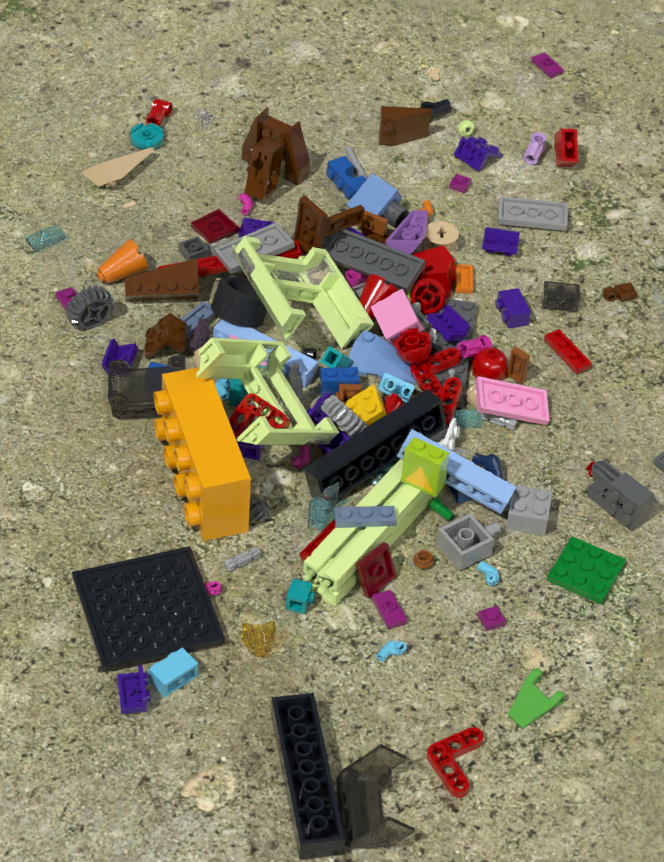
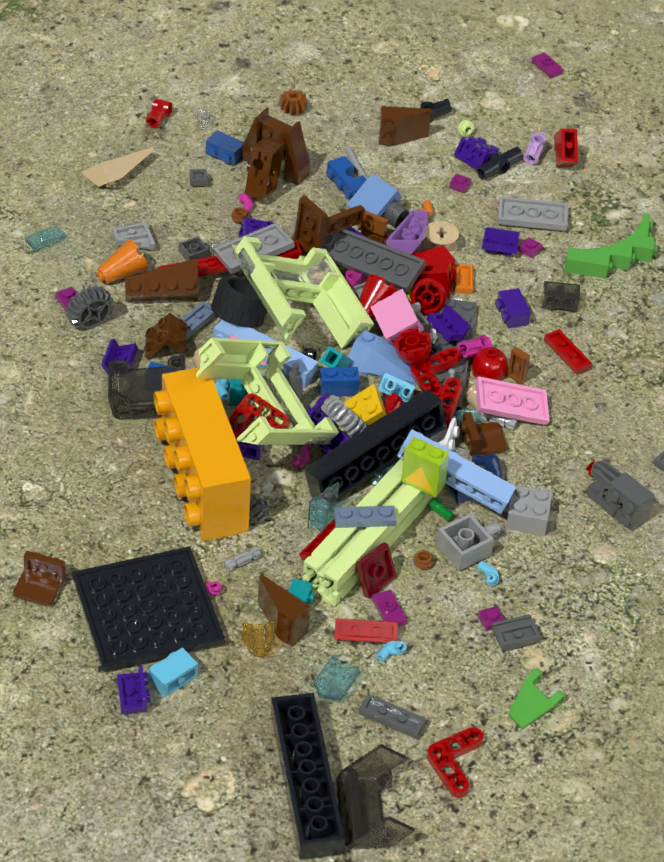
teal plate [130,123,164,150] -> none
clear purple plate [190,319,210,353] -> none
dark red tile [191,209,240,246] -> none
dark orange bracket [335,384,362,402] -> none
green plate [547,536,626,605] -> none
reddish brown plate [602,282,638,302] -> none
none -> reddish brown bracket [13,550,66,606]
none -> light grey wing [112,222,156,250]
none -> dark grey plate [190,169,208,186]
none -> blue brick [206,130,244,166]
none -> dark orange plate [231,207,249,223]
none -> reddish brown slope [258,574,310,647]
none -> dark orange gear [280,89,307,115]
none -> clear light blue bracket [313,655,361,701]
none -> red plate [334,618,398,643]
none -> dark grey plate [358,694,426,739]
none -> reddish brown bracket [460,412,507,456]
none -> black piece [476,147,523,180]
none -> dark grey plate [491,614,541,651]
none -> magenta plate [518,237,543,259]
none -> bright green arch [564,213,657,279]

